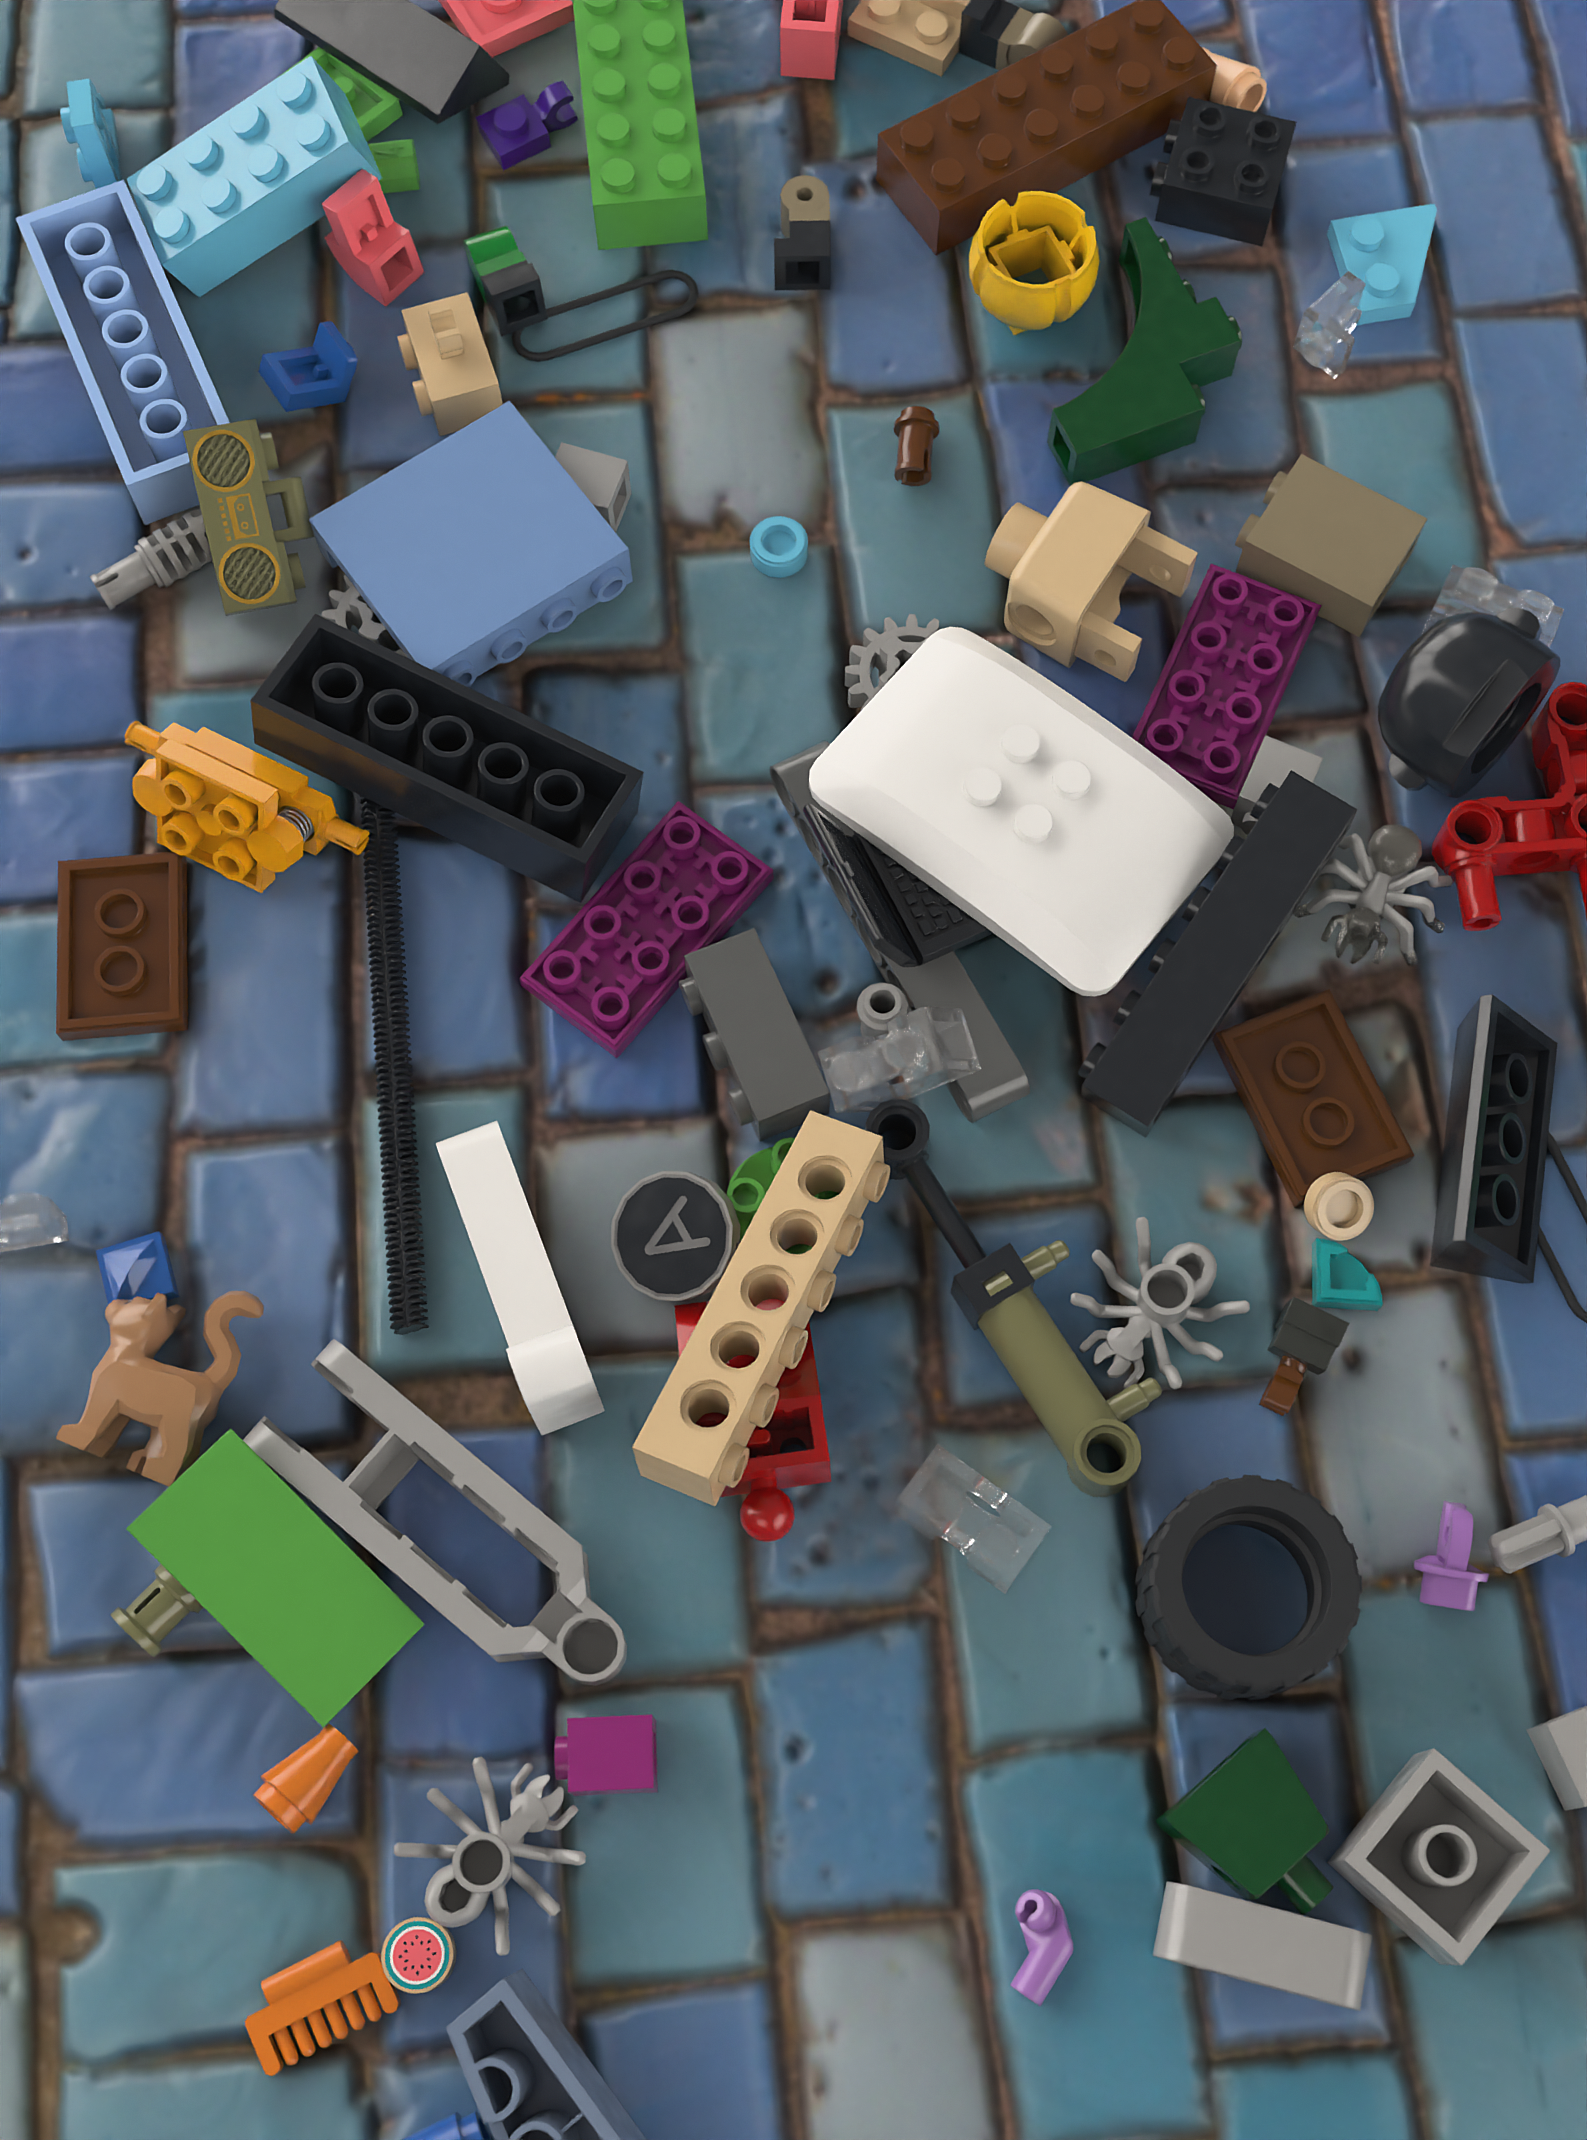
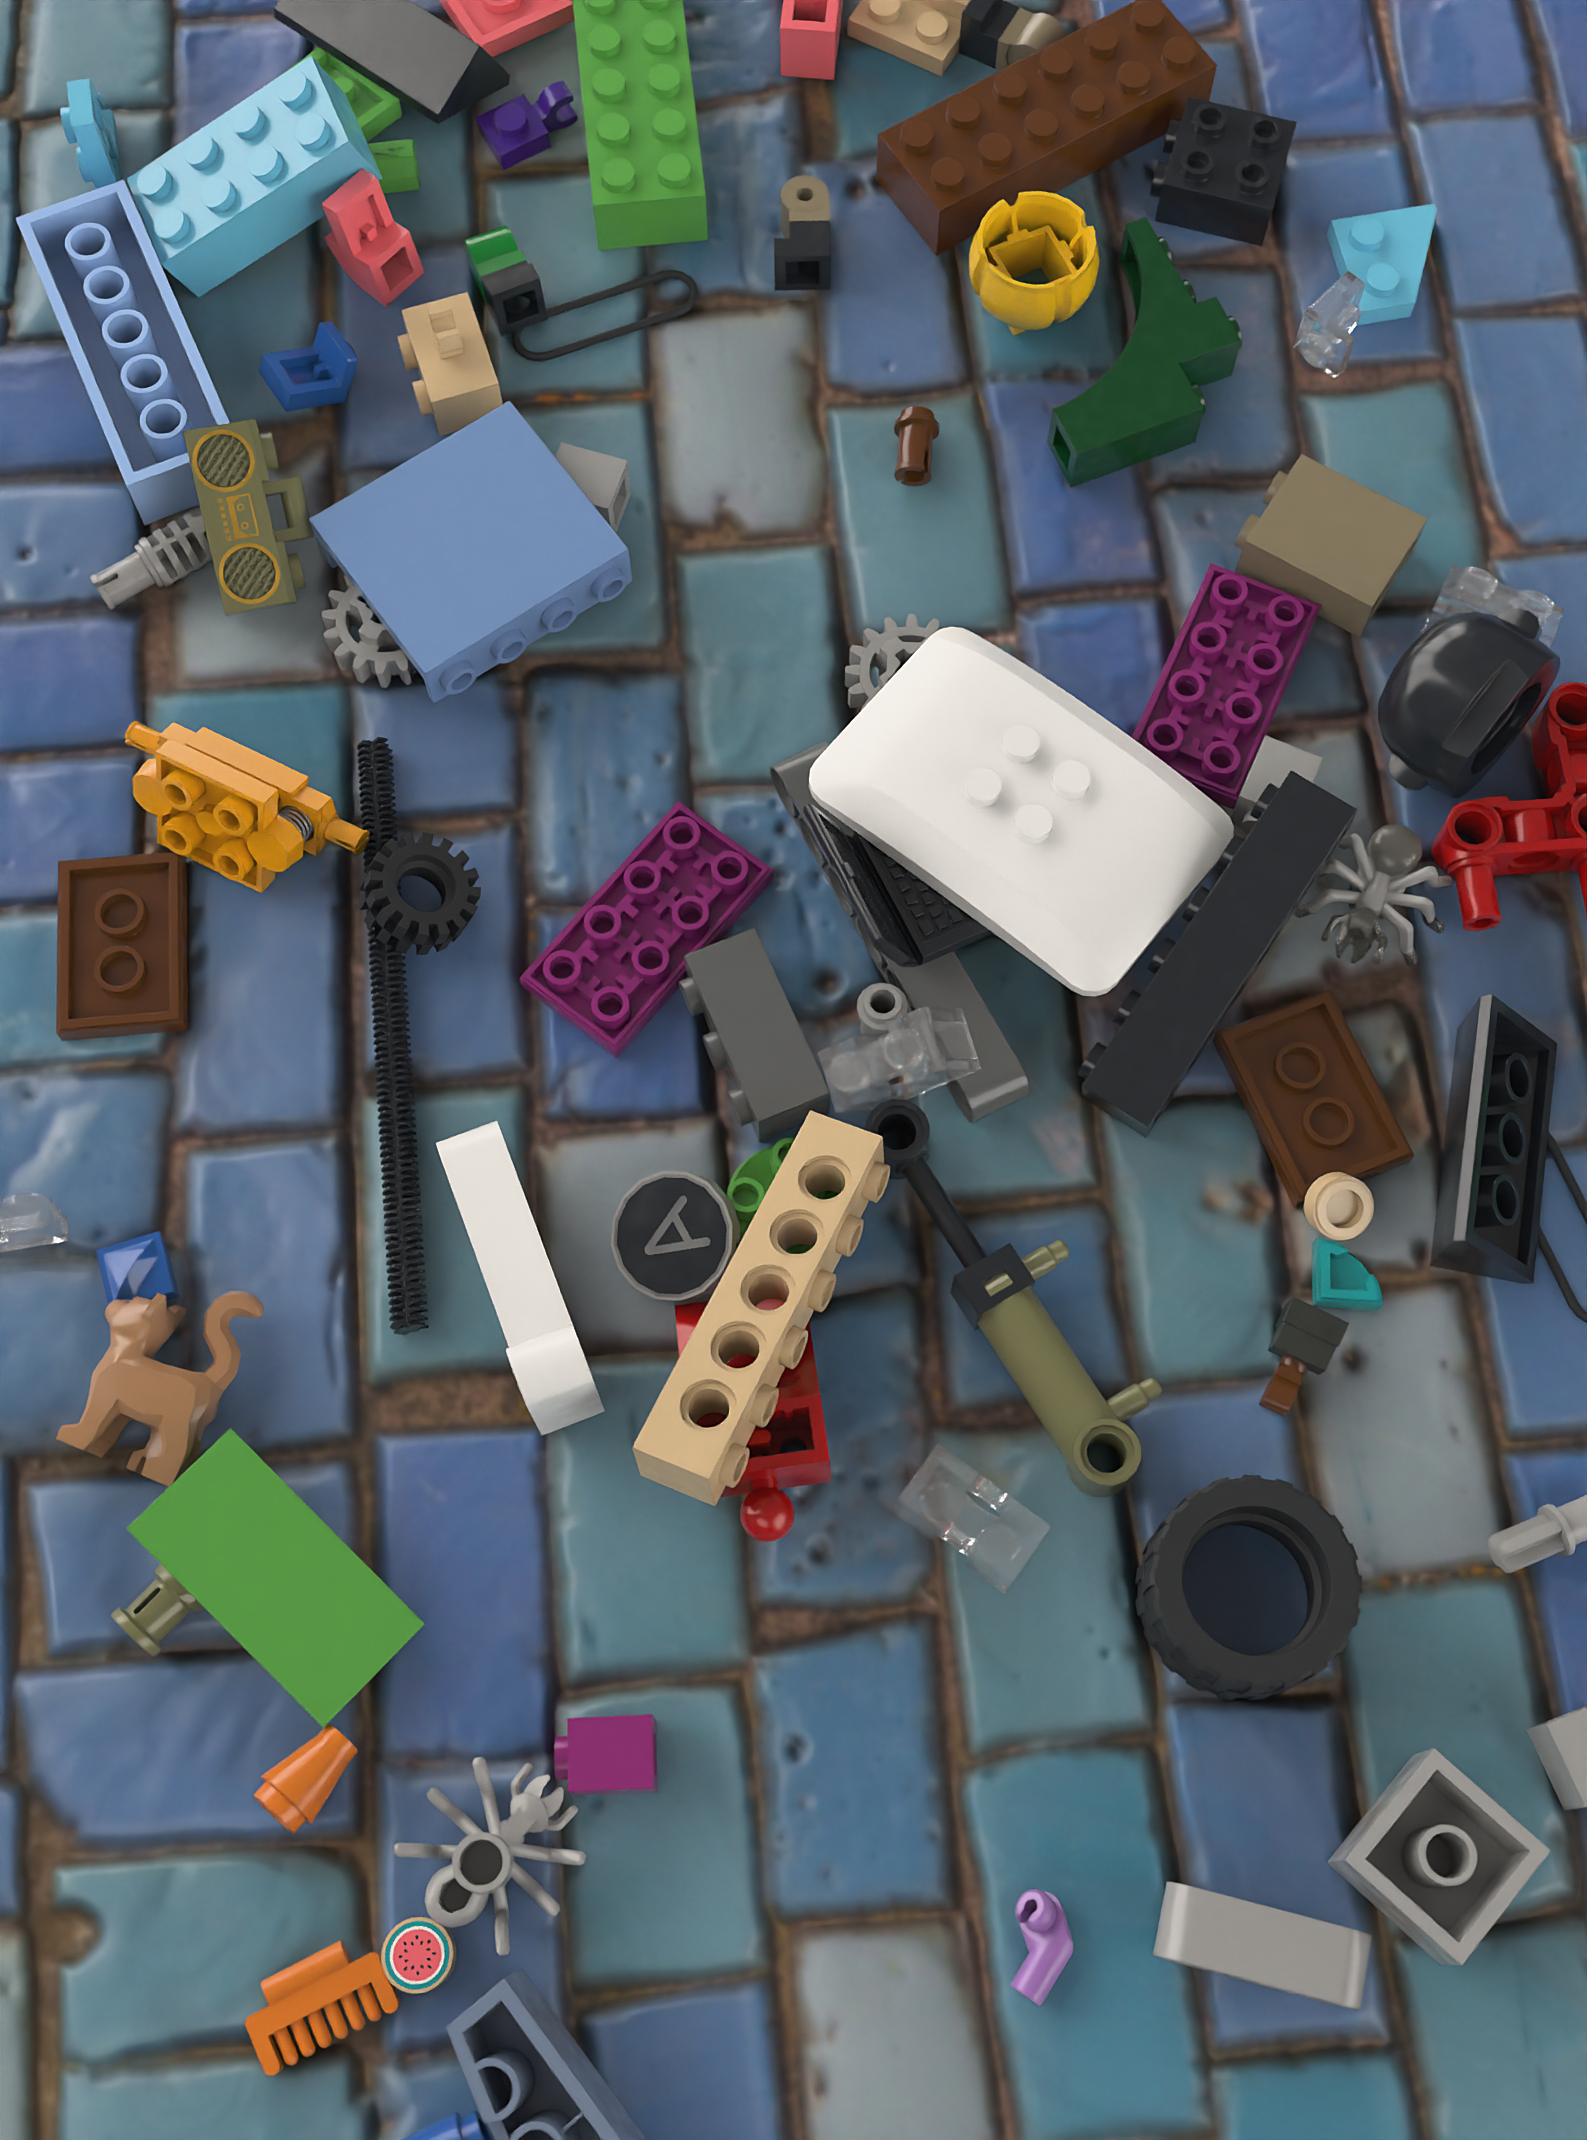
light grey piece [243,1339,627,1685] -> none
black brick [250,614,644,903] -> none
medium azure tile [750,516,808,578] -> none
tan piece [985,482,1198,682] -> none
light grey animal [1070,1217,1250,1389] -> none
dark green torso [1156,1728,1334,1915] -> none
light nougat cone [1203,48,1267,112] -> none
medium lavender piece [1414,1501,1489,1611] -> none
none -> black tyre [358,832,481,955]

